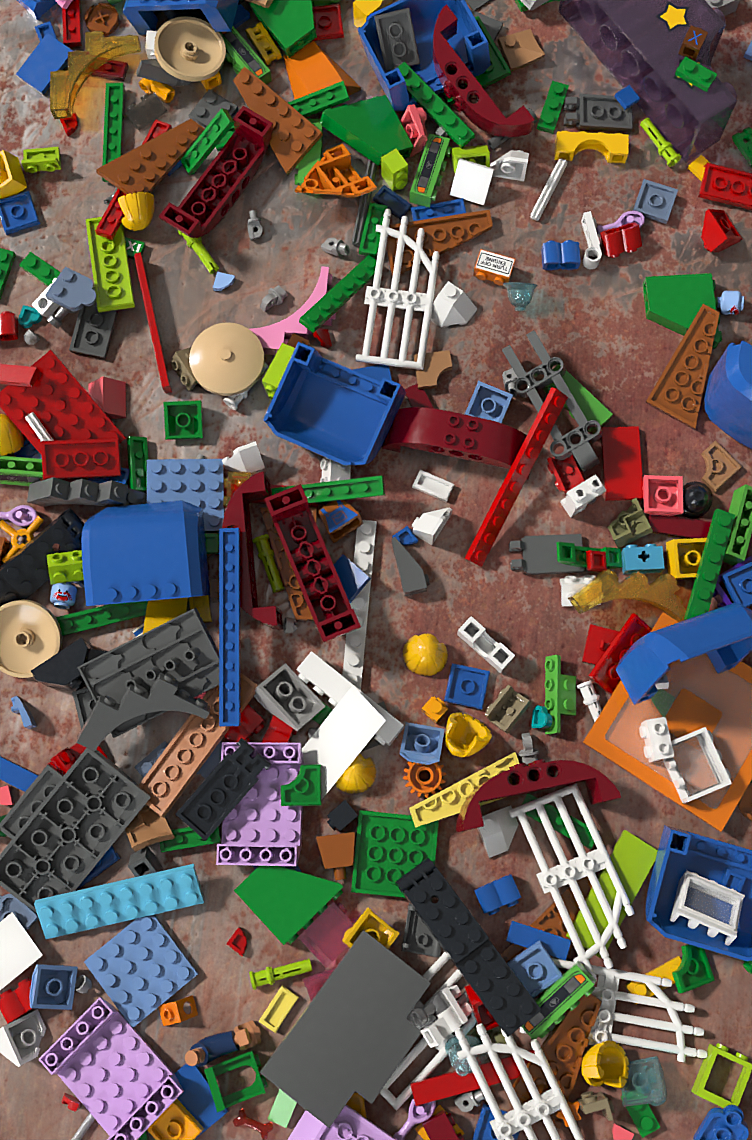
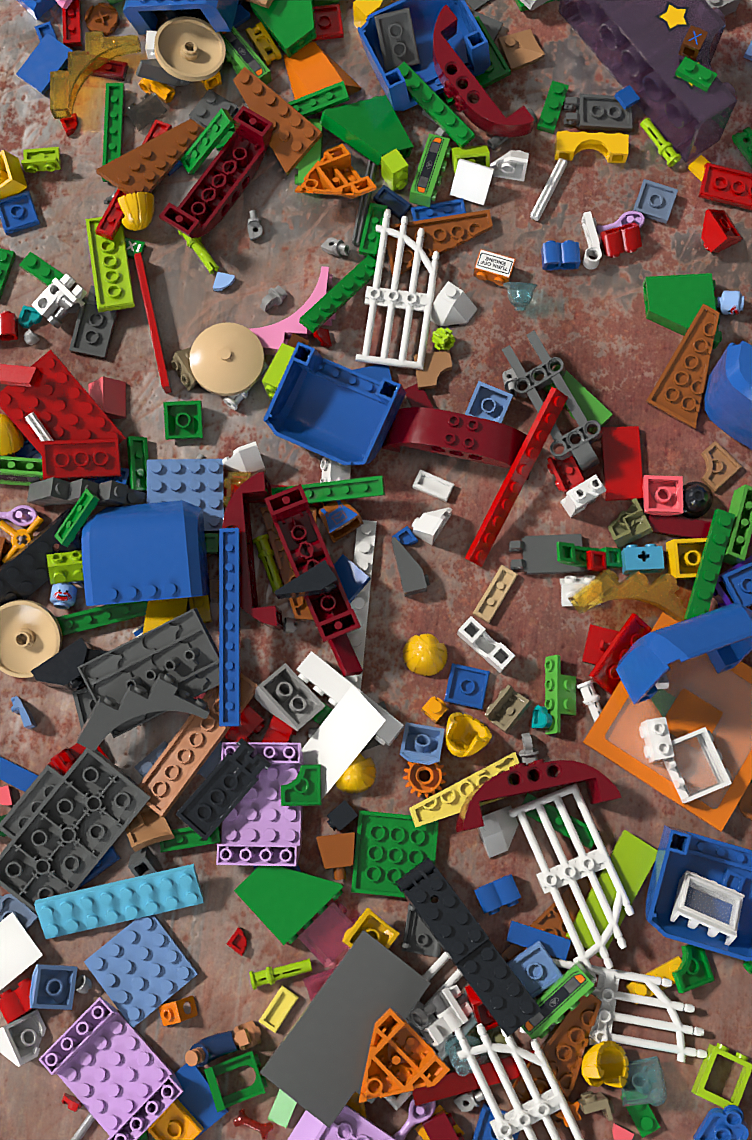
sand blue plate [45,267,96,311] -> none
coral slope [400,104,428,157] -> none
none -> green plate [55,488,100,547]
none -> black slope [274,560,338,599]
none -> dark red tile [328,634,363,677]
none -> orange wedge [358,1008,450,1103]
none -> lime gear [431,327,456,351]
none -> tan tile [473,565,518,624]

